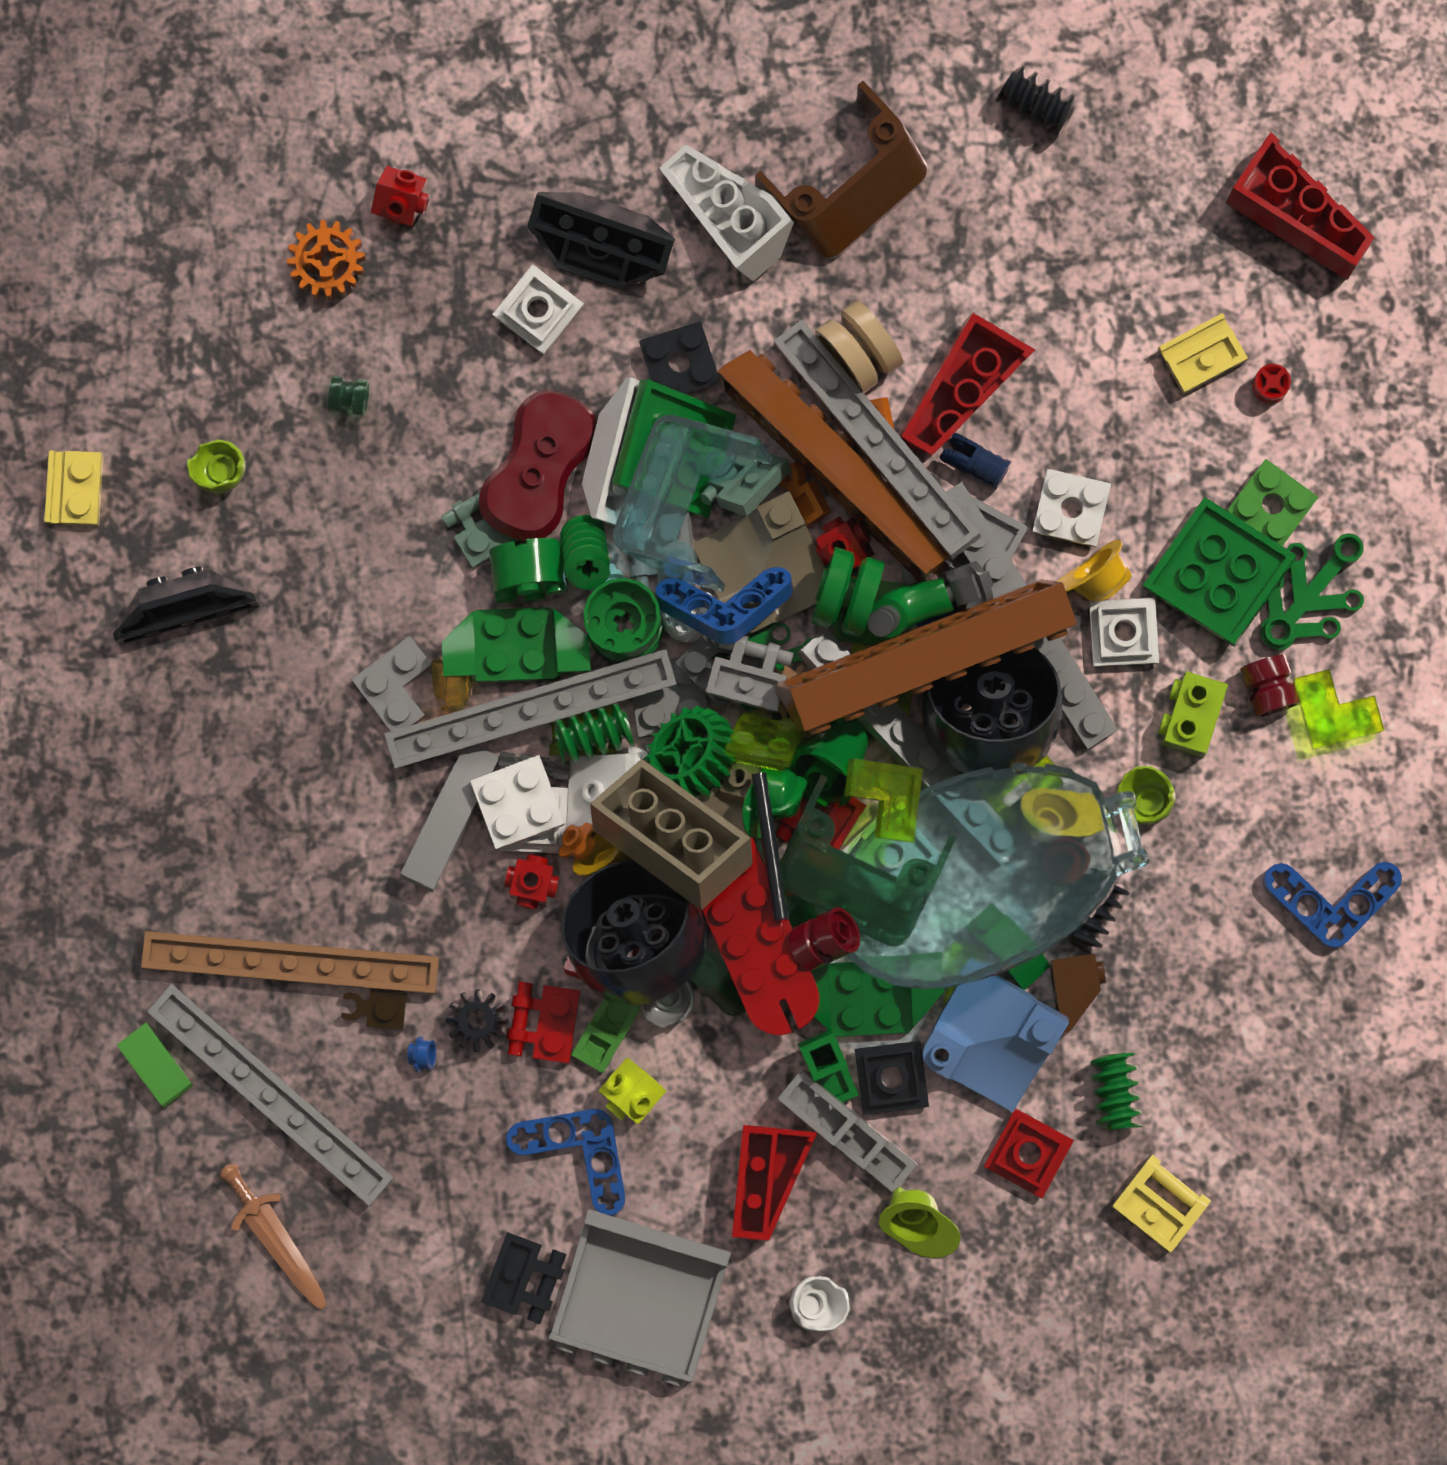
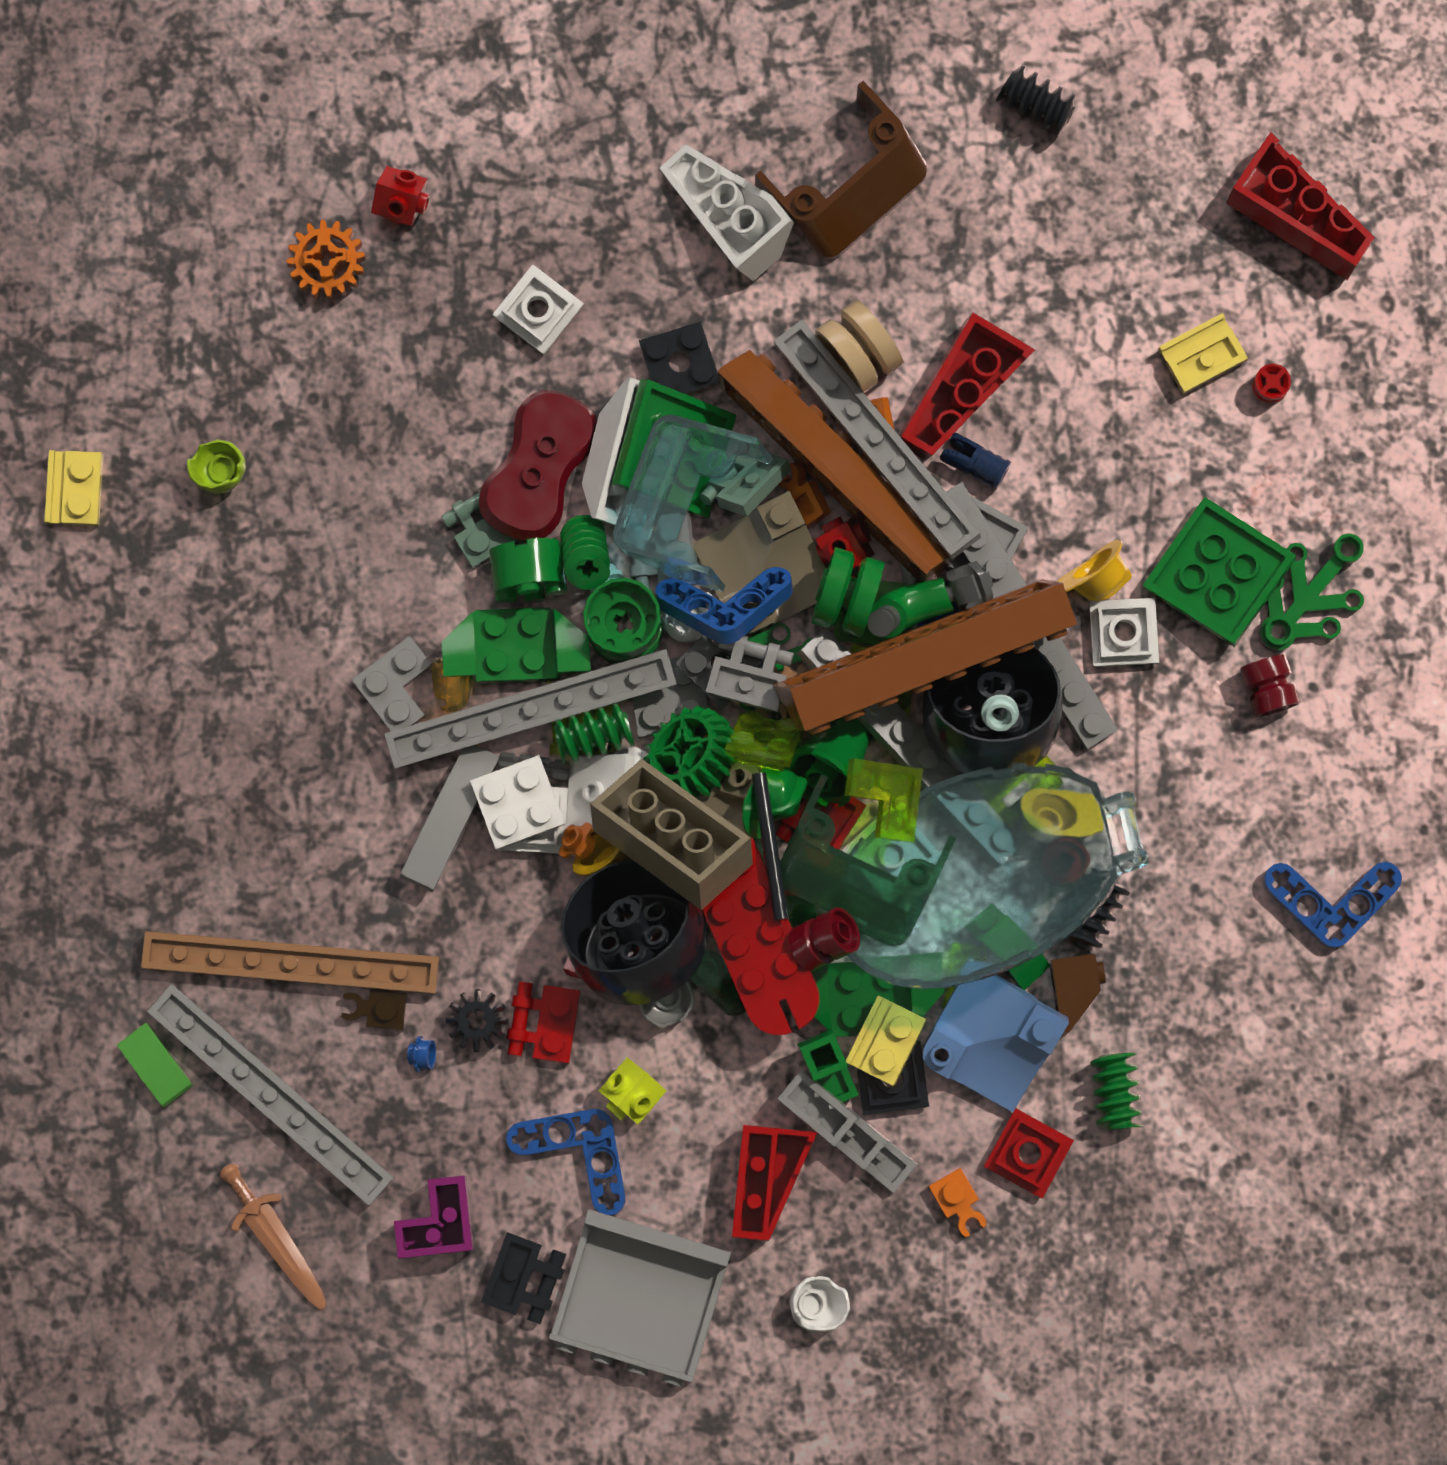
black wedge [113,566,260,646] -> none
clear green wheel [328,375,370,416] -> none
red brick [504,854,560,910] -> none
black wedge [527,192,675,290] -> none
bright green slope [571,999,640,1073] -> none
lime piece [878,1187,961,1258] -> none
white piece [1032,469,1111,548] -> none
light yellow plate [1111,1154,1211,1253] -> none
lime hair [1117,766,1176,825] -> none
lime brick [1158,671,1228,758] -> none
bright green piece [1227,459,1319,546] -> none
clear neon green plate [1293,669,1385,750] -> none
none -> magenta brick [394,1175,475,1259]
none -> light yellow plate [846,995,927,1086]
none -> orange plate [928,1168,987,1238]
none -> light aqua plate [981,695,1019,731]

